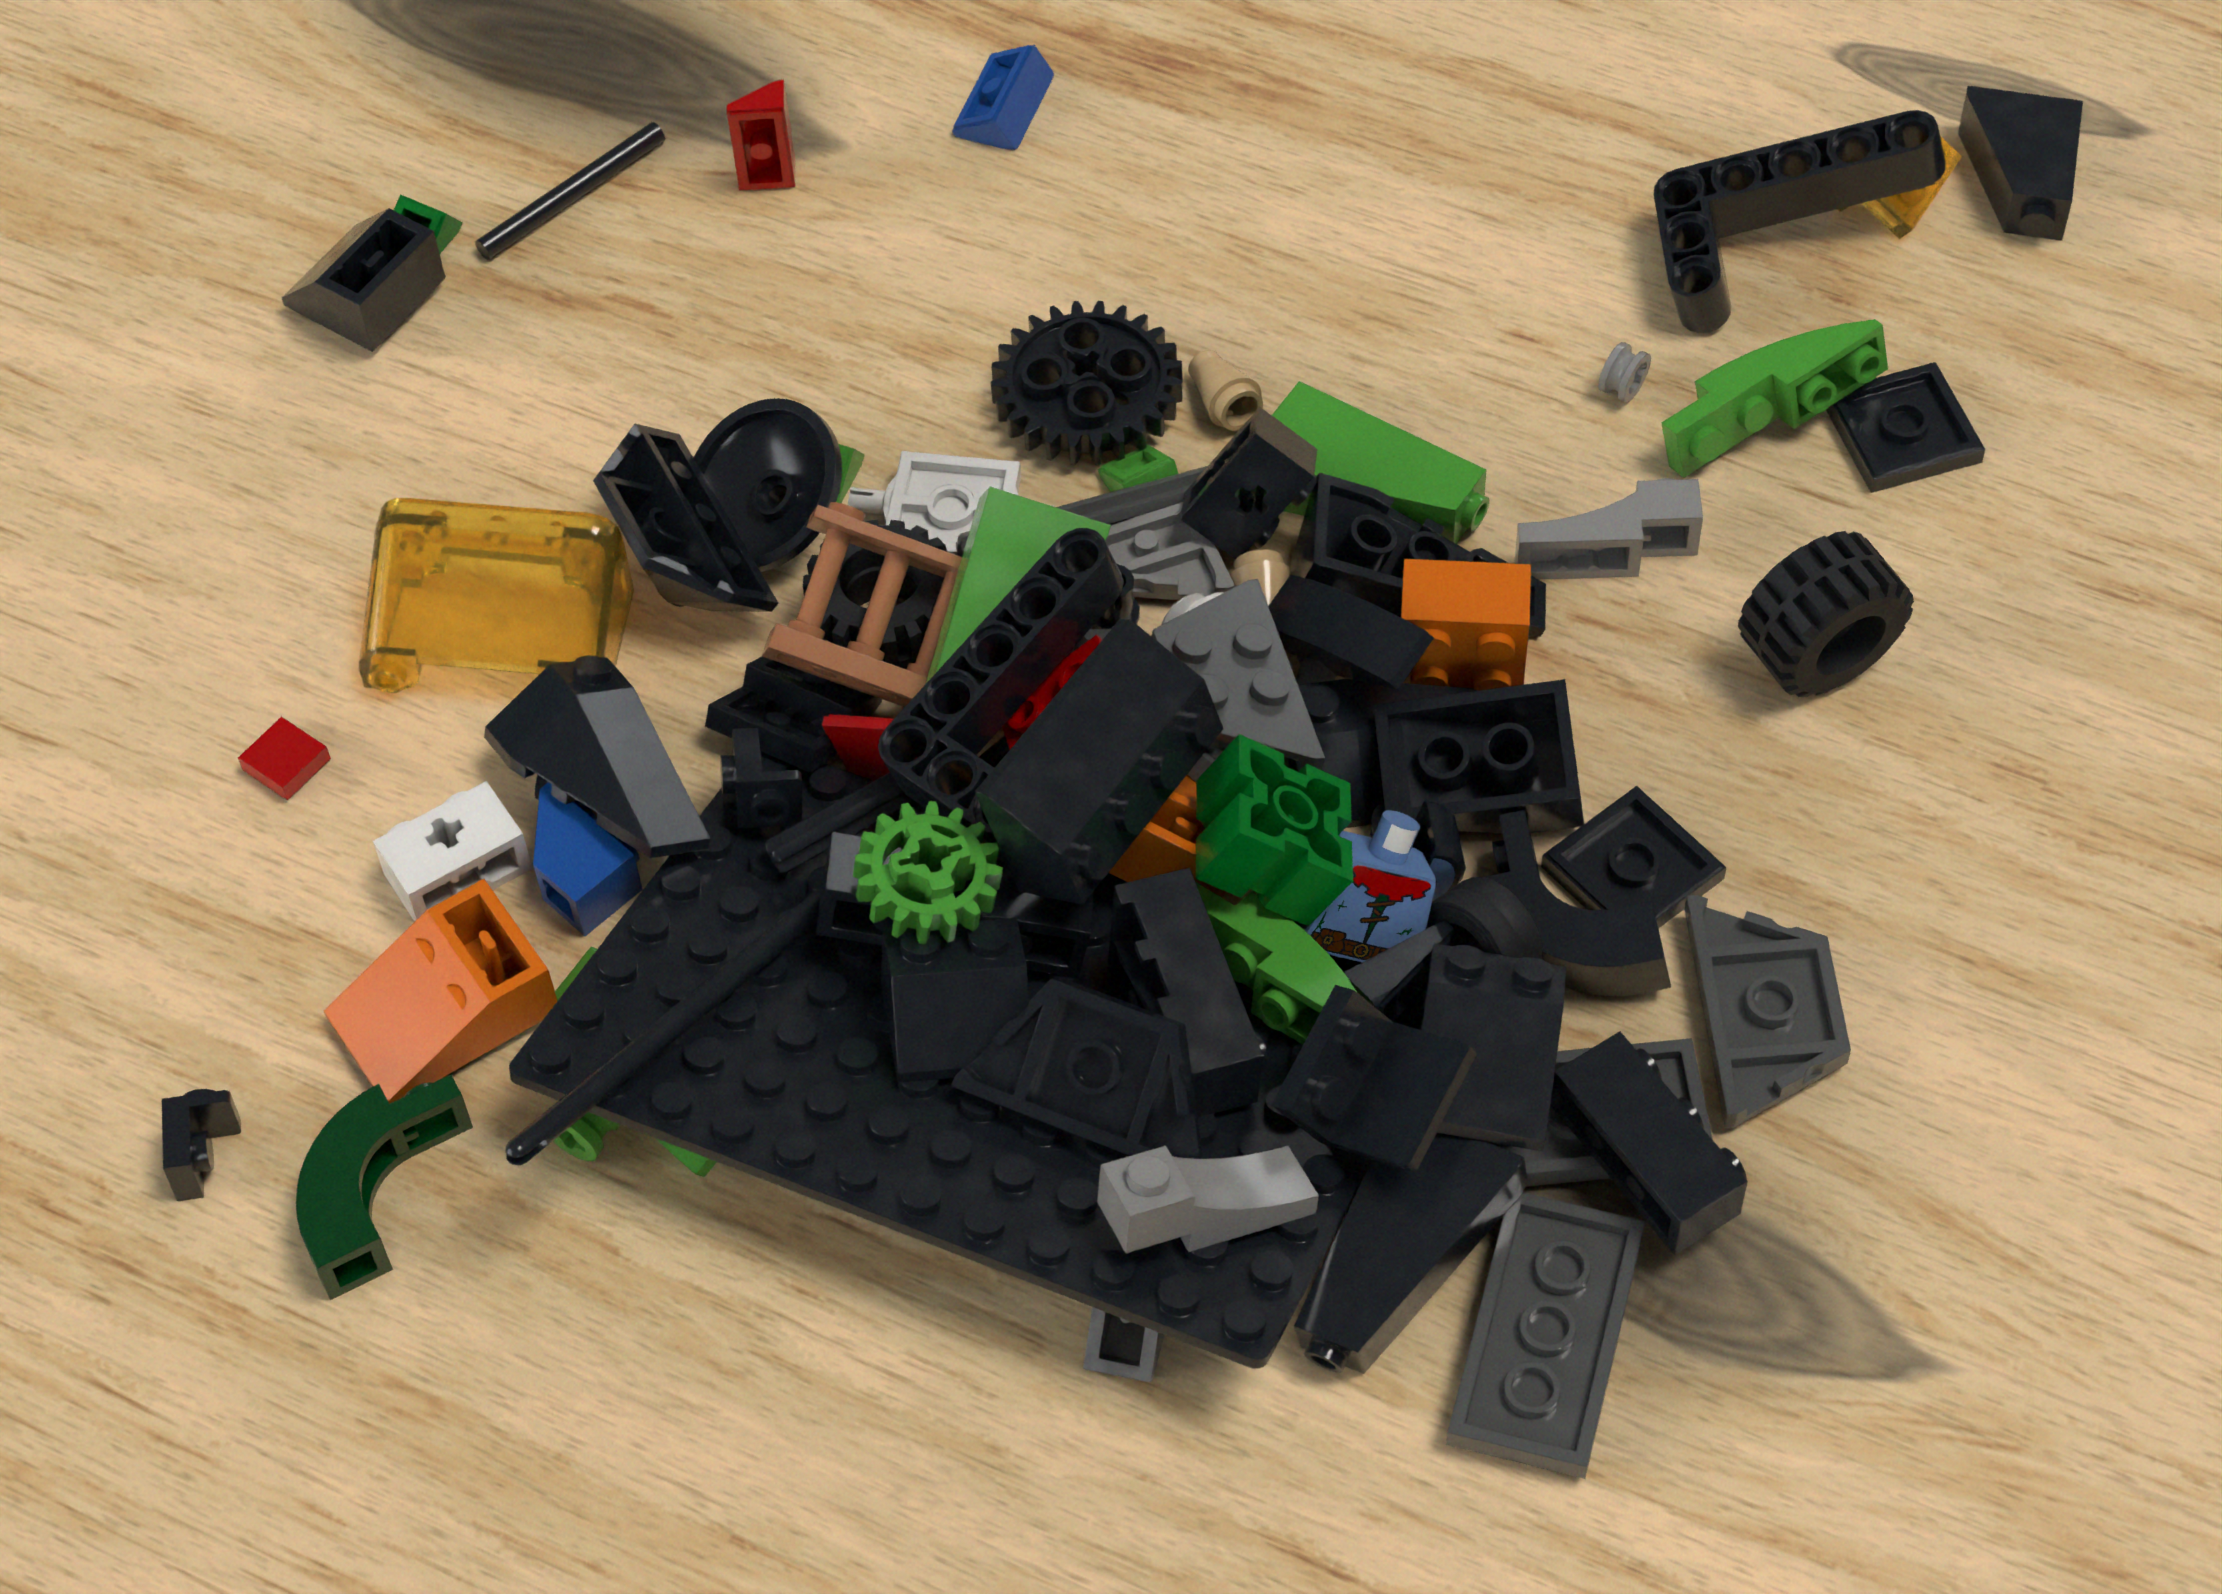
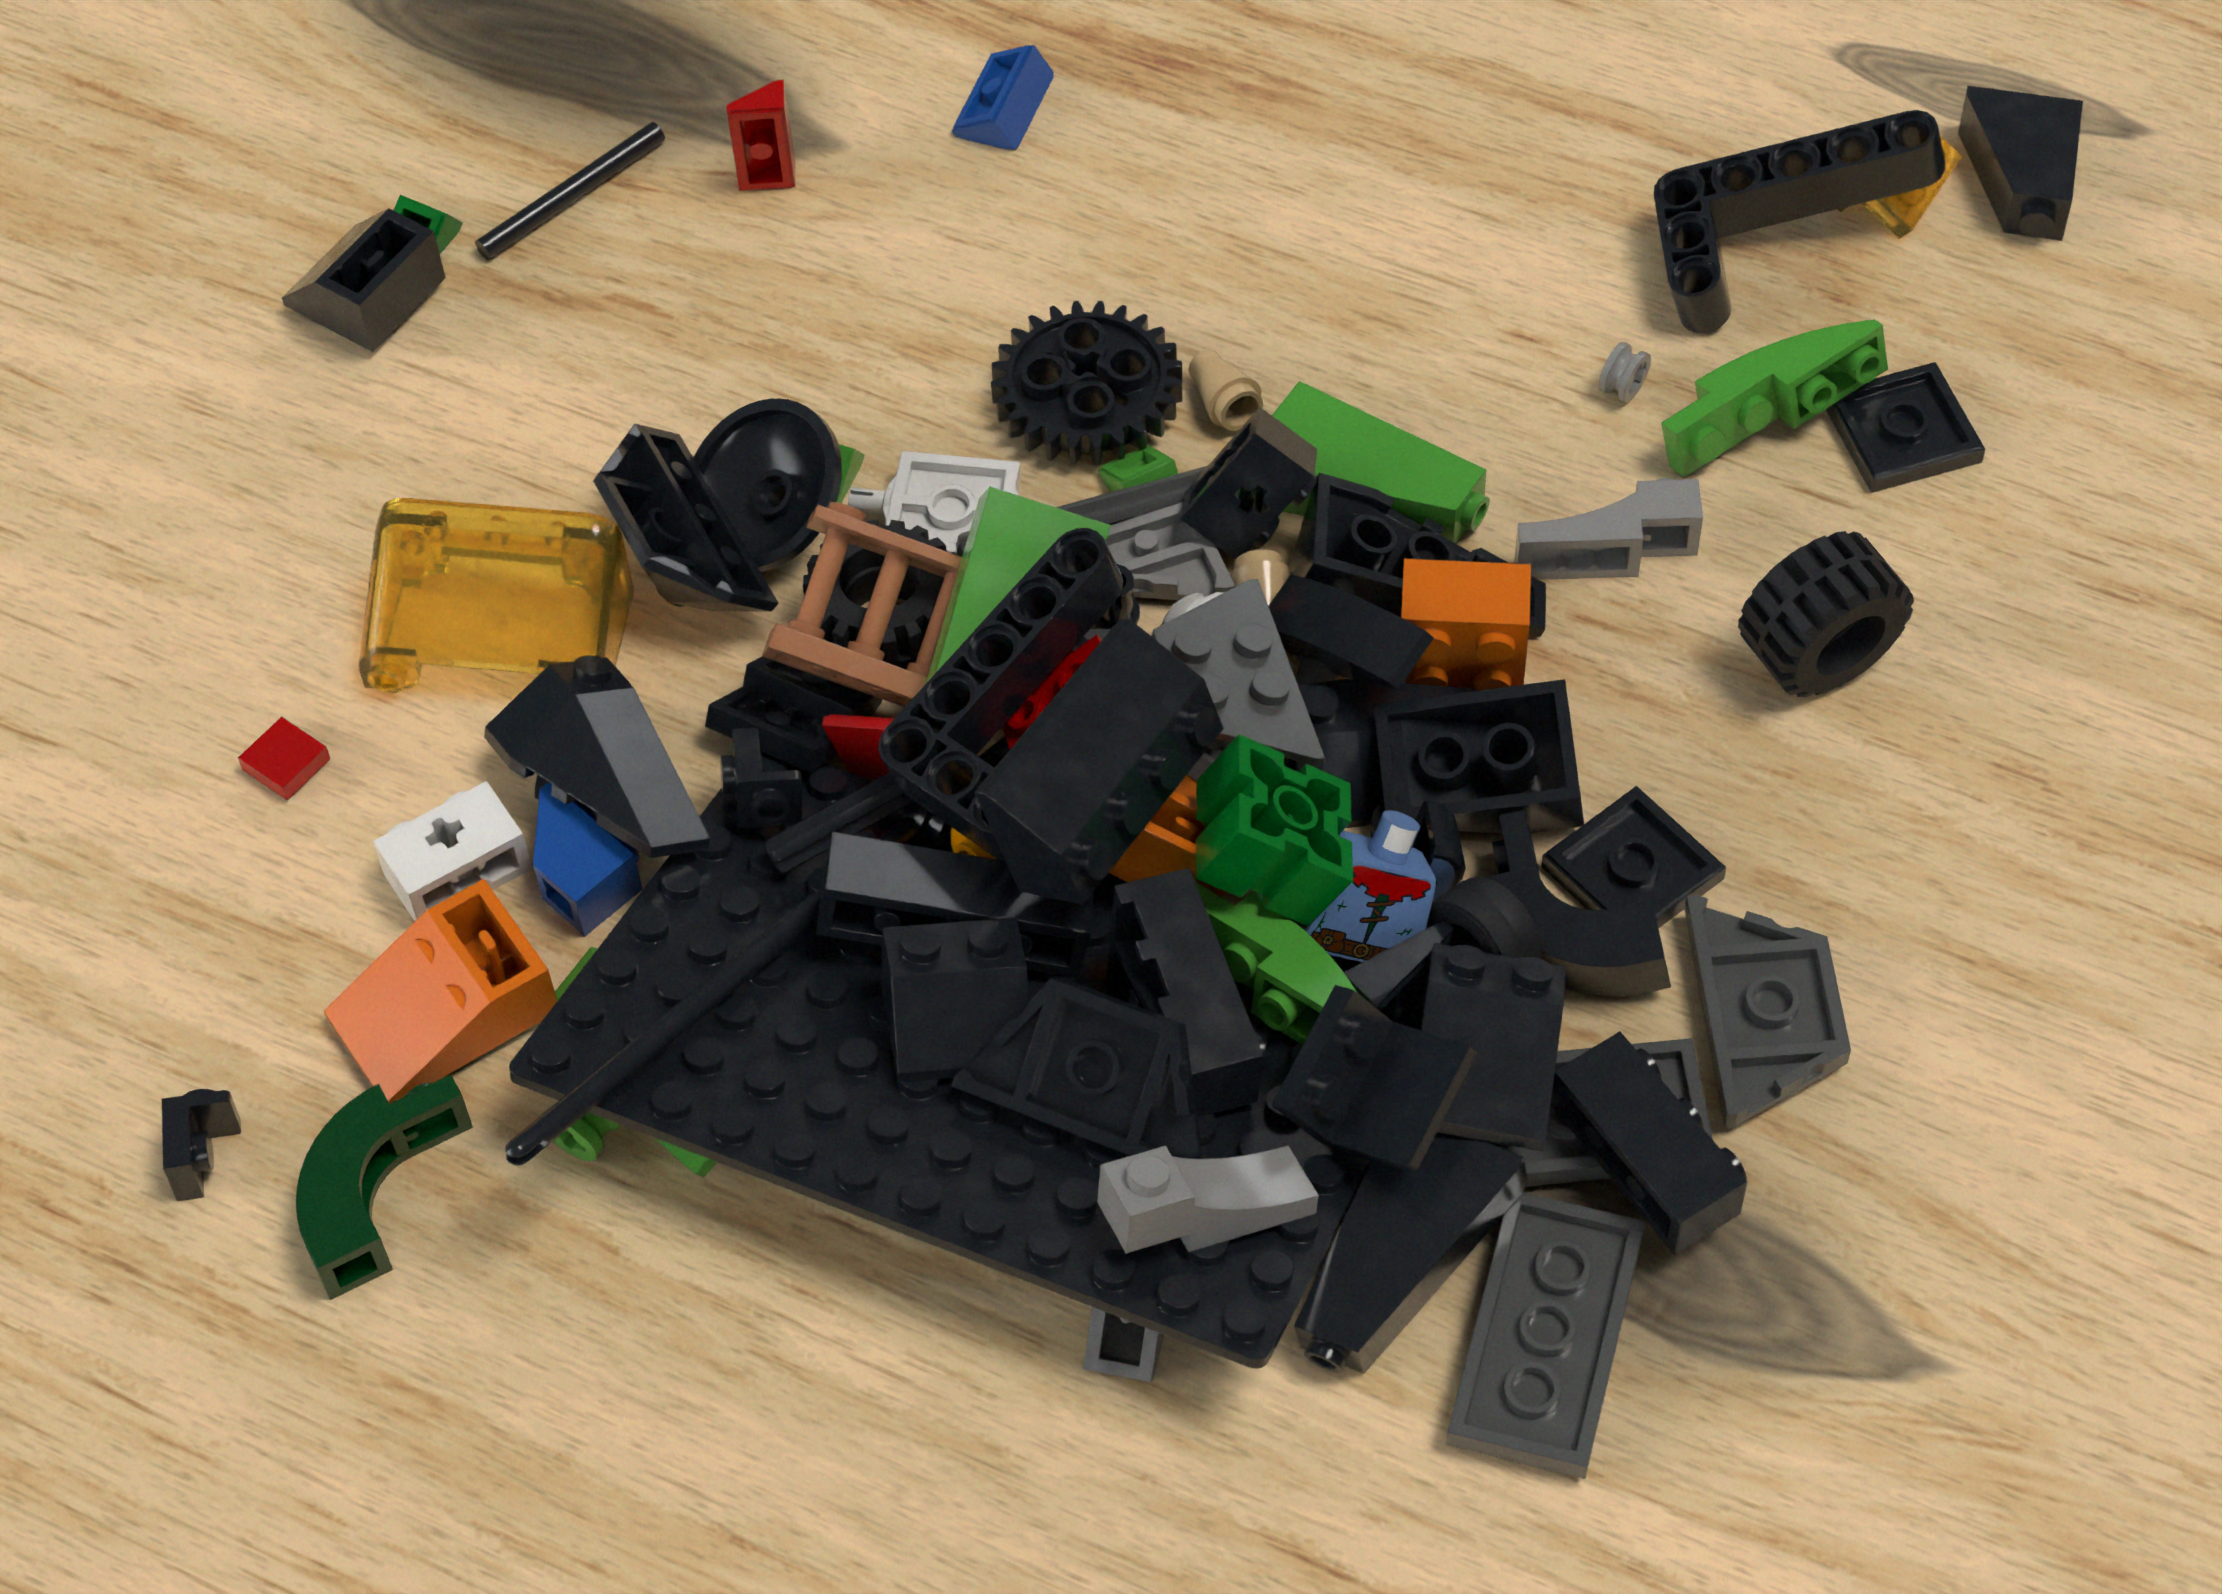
bright green gear [853,801,1003,944] -> none

